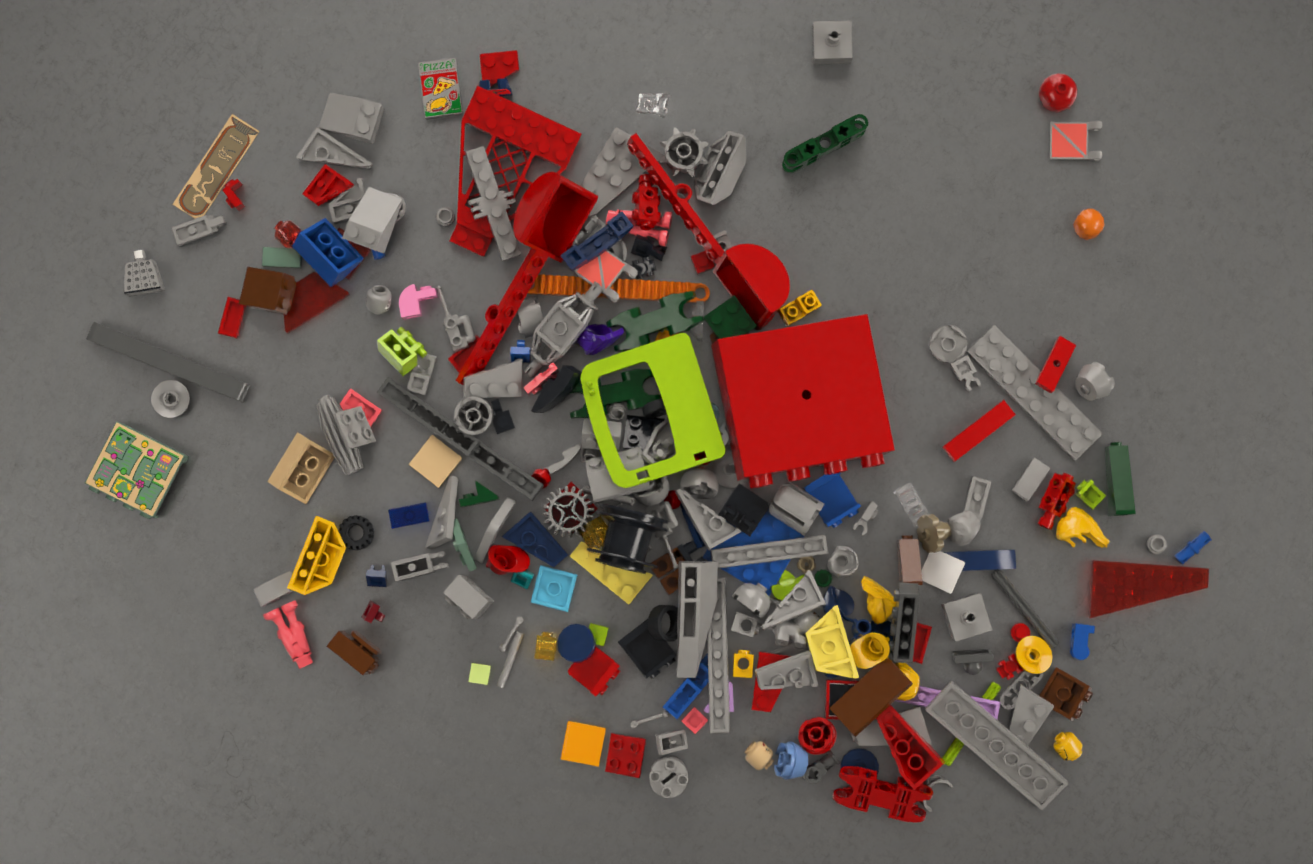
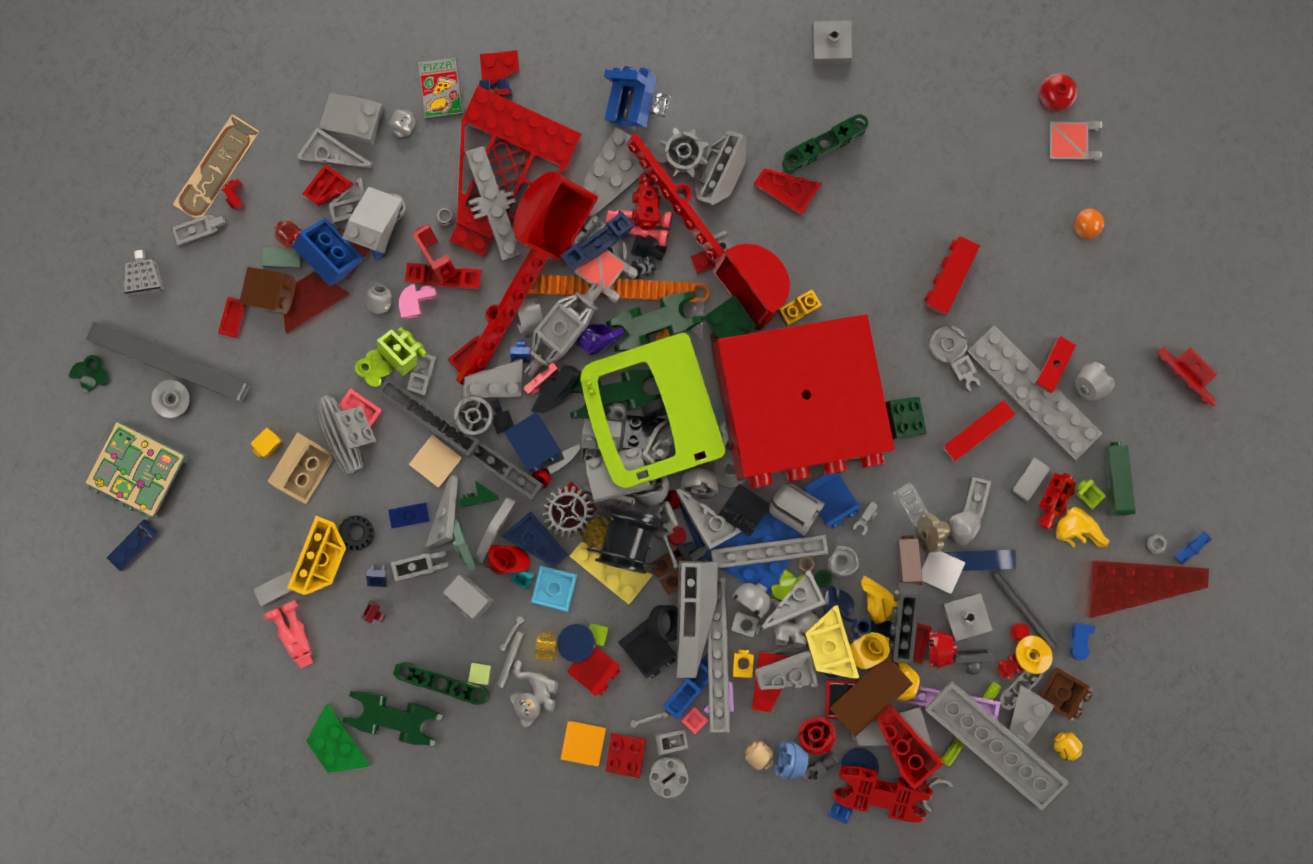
reddish brown brick [327,631,382,675] -> none
light grey piece [436,286,476,352] -> none
none -> dark green plate [69,355,108,392]
none -> dark blue plate [106,519,158,571]
none -> yellow brick [250,428,283,458]
none -> green wing [306,704,371,773]
none -> dark green piece [342,691,444,746]
none -> lime plate [355,349,393,387]
none -> light grey head [388,108,416,138]
none -> dark green piece [393,662,490,705]
none -> red slope [405,262,482,289]
none -> red panel [412,224,458,284]
none -> dark blue brick [504,412,562,473]
none -> light grey animal [510,660,558,727]
none -> blue brick [604,66,657,128]
none -> red plate [667,526,687,546]
none -> red wing [753,168,822,215]
none -> blue tile [828,801,853,824]
none -> dark green bracket [885,397,927,440]
none -> red brick [924,236,980,316]
none -> red cone [929,630,957,669]
none -> red bracket [1158,346,1217,407]

